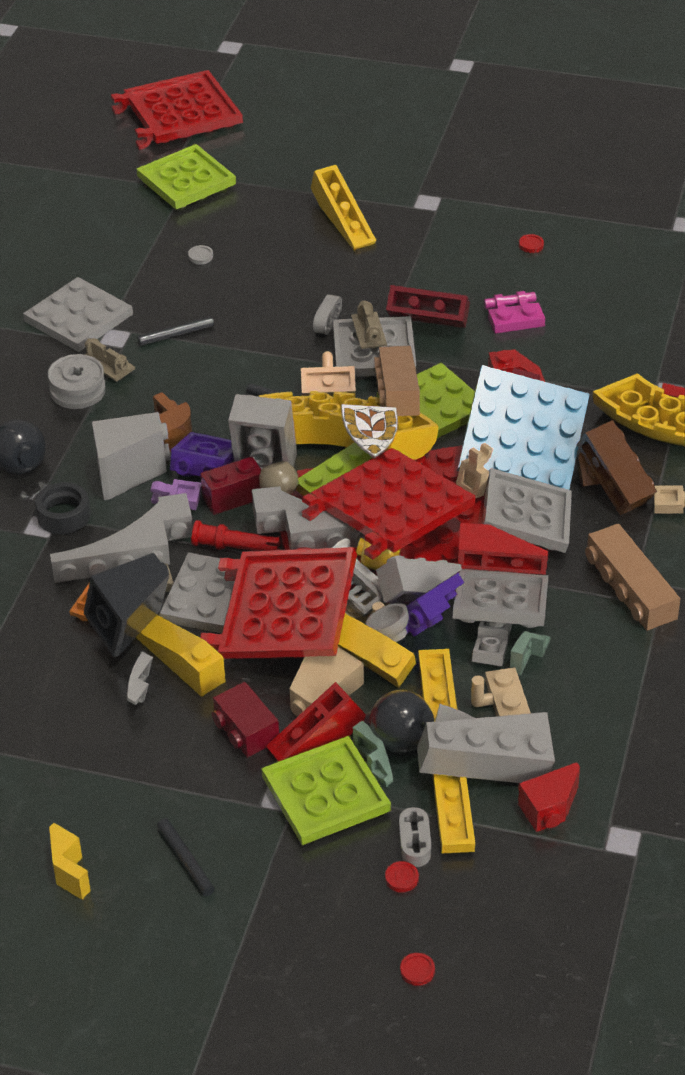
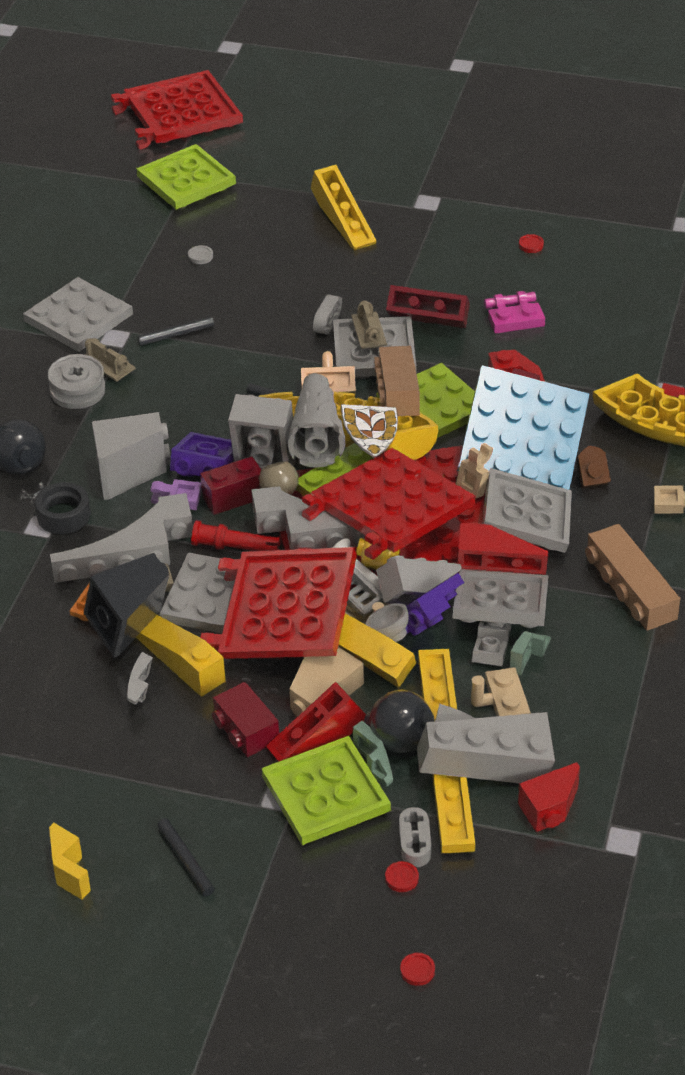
dark orange brick [153,392,192,452] -> none
reddish brown brick [576,420,657,515] -> none
none -> light grey cone [288,373,345,468]

